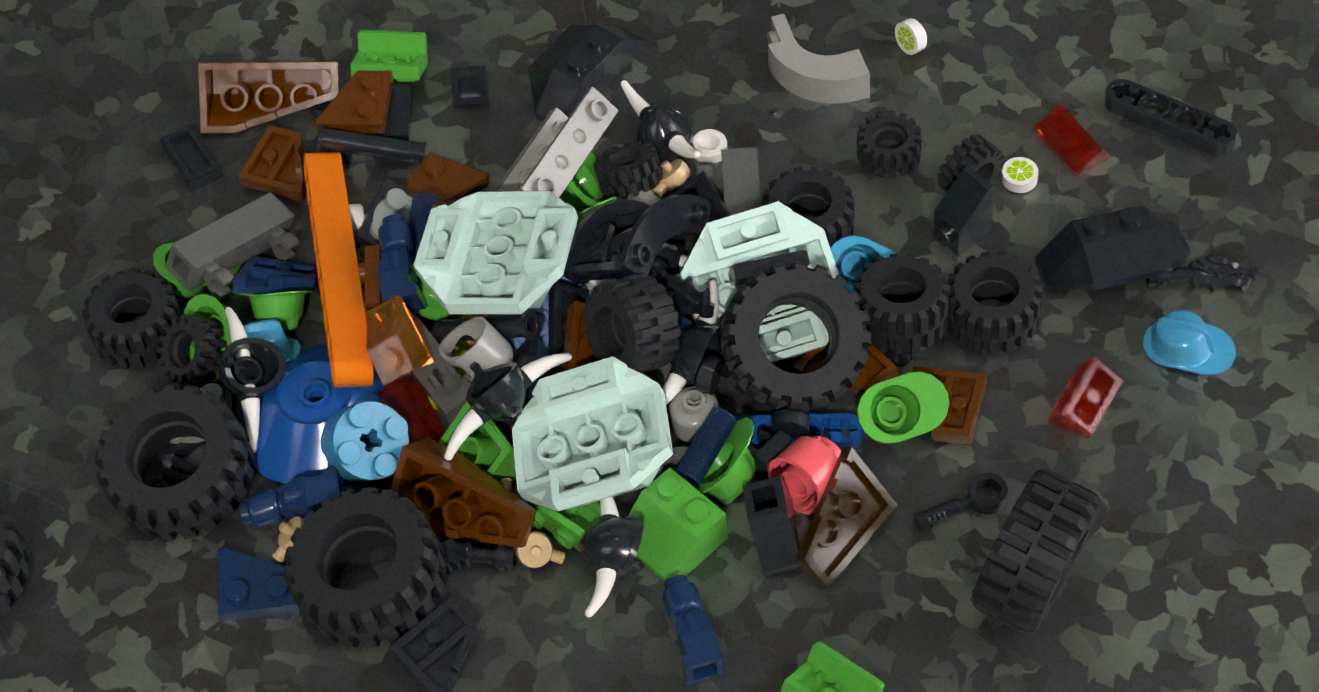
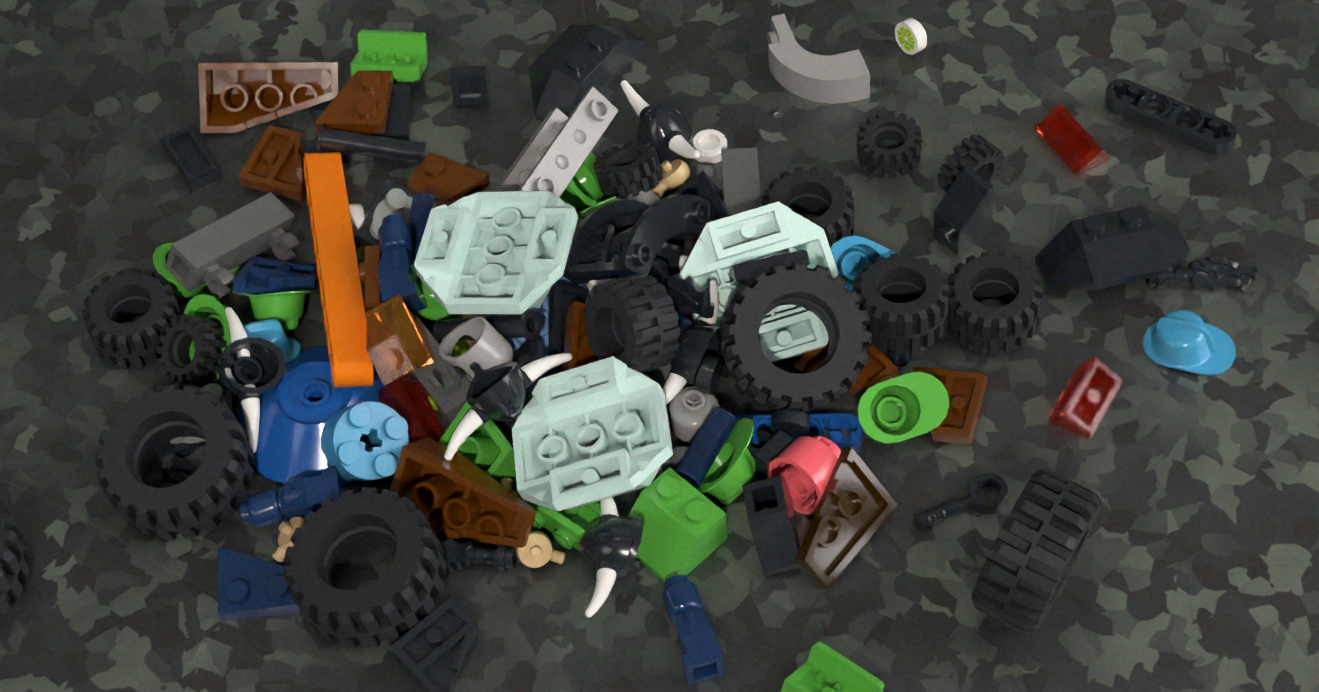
tile [1001,157,1038,193] -> none

